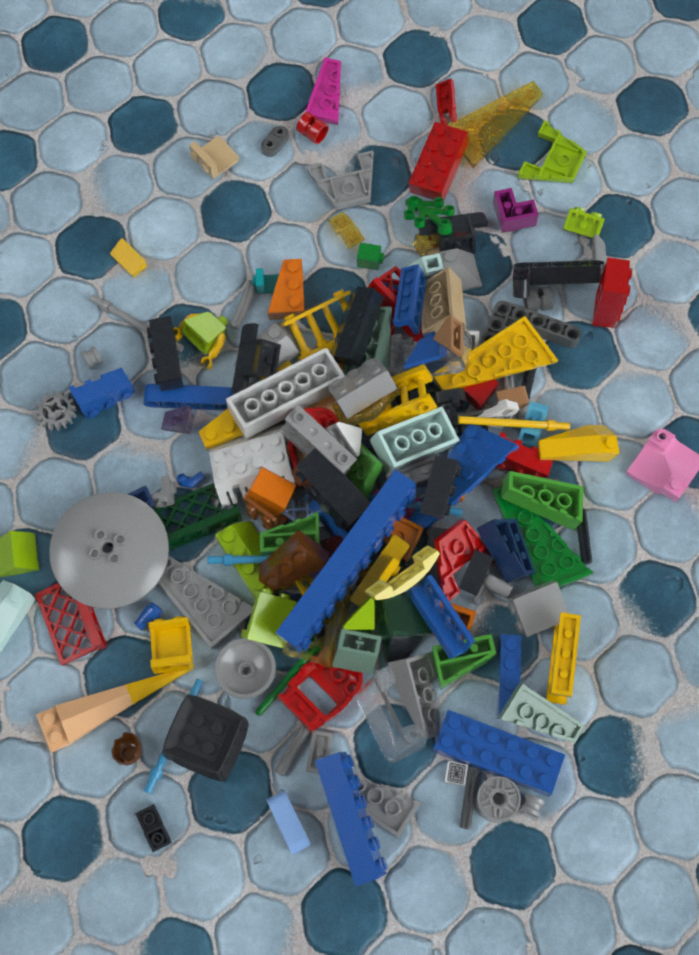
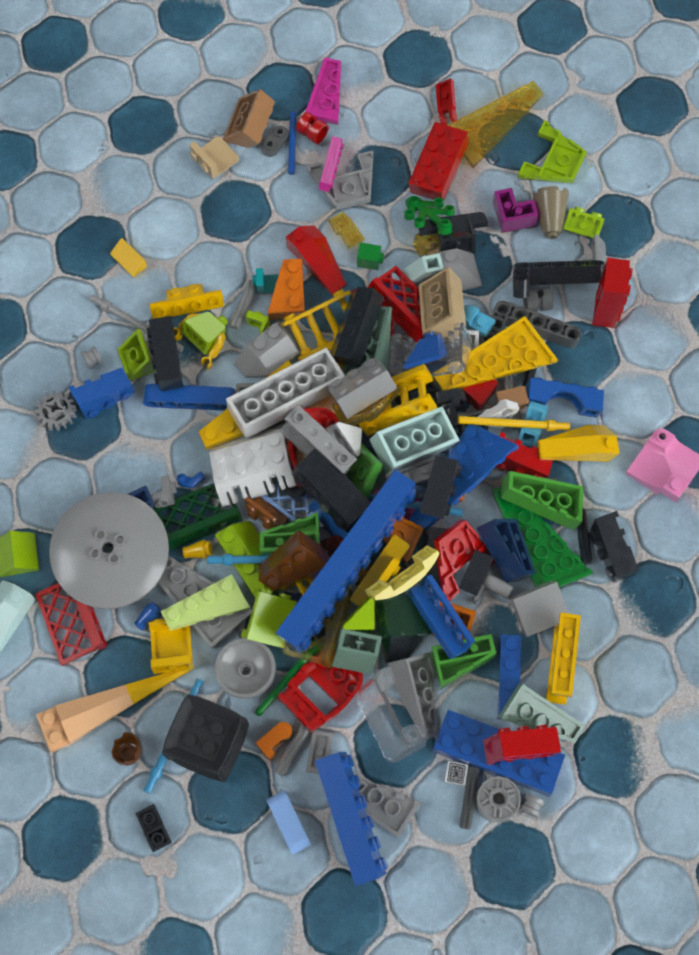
clear purple slope [161,405,194,434] -> none
black plate [232,323,281,393] -> none
orange slope [243,467,296,517] -> none
blue fence [393,264,427,335] -> none
medium nougat slope [433,315,463,357] -> none
none -> lime slope [117,329,156,381]
none -> yellow bracket [149,284,225,319]
none -> yellowish green wing [161,574,251,631]
none -> yellow cone [183,539,213,559]
none -> medium nougat slope [223,89,275,148]
none -> lime bracket [246,310,271,335]
none -> orange leg [256,722,293,761]
none -> red wedge [286,225,346,296]
none -> blue bar [288,111,297,175]
none -> dark pink piece [318,136,344,192]
none -> medium azure brick [464,305,495,337]
none -> red wedge [483,724,561,765]
none -> blue arch [525,377,604,418]
none -> dark tan cone [533,186,569,239]
none -> black wedge [589,511,639,583]

